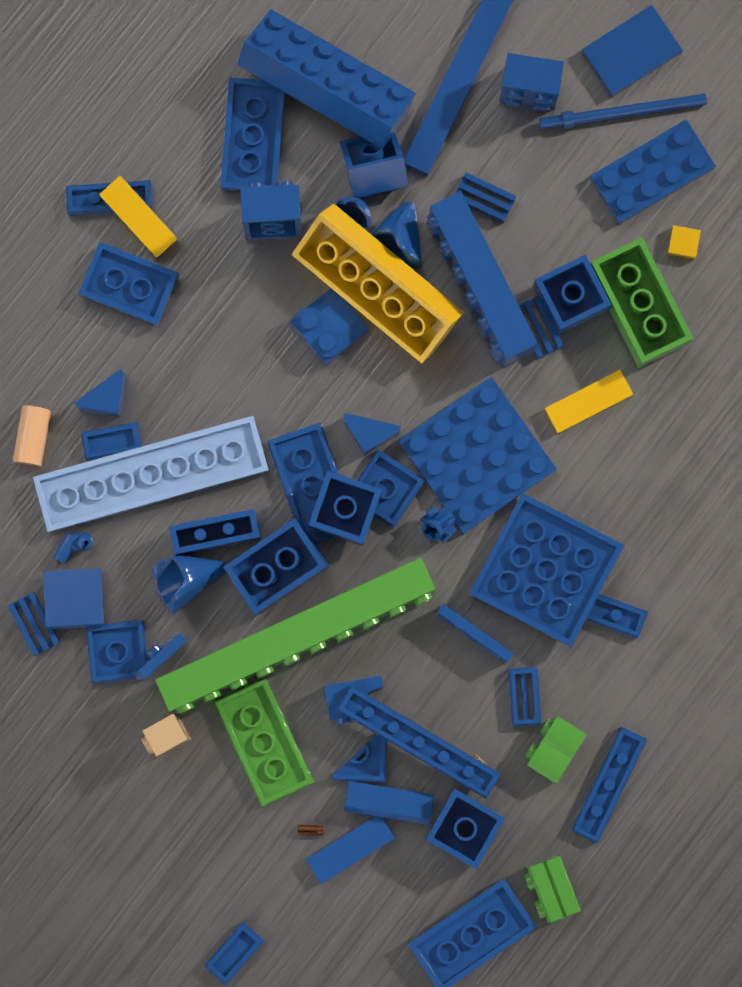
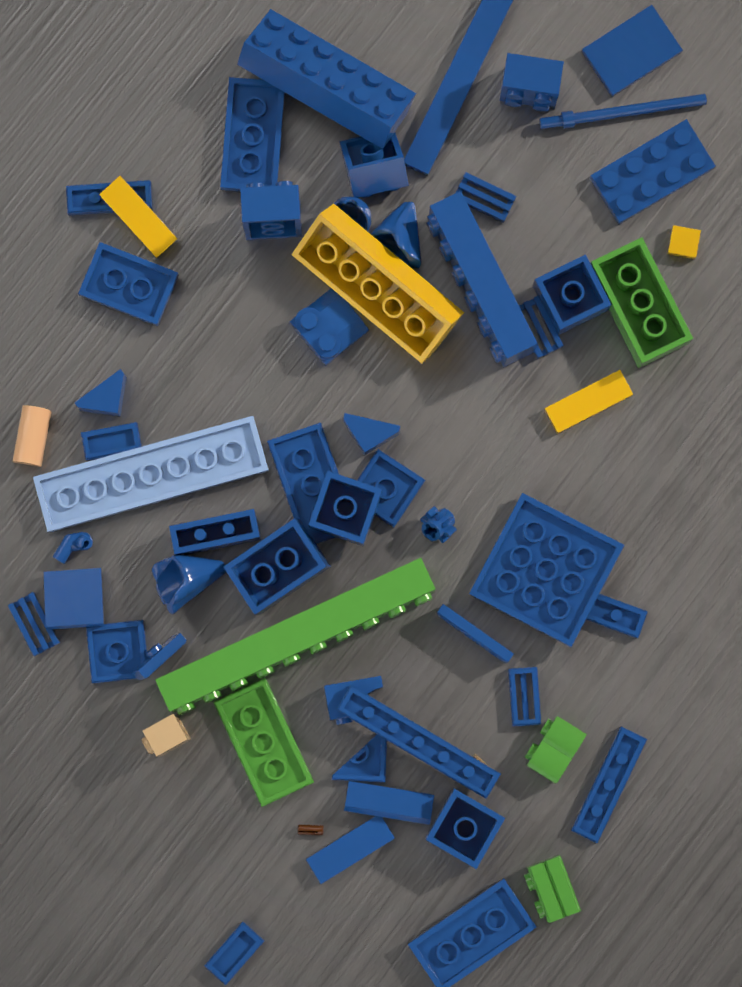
blue plate [398,376,557,535] -> none

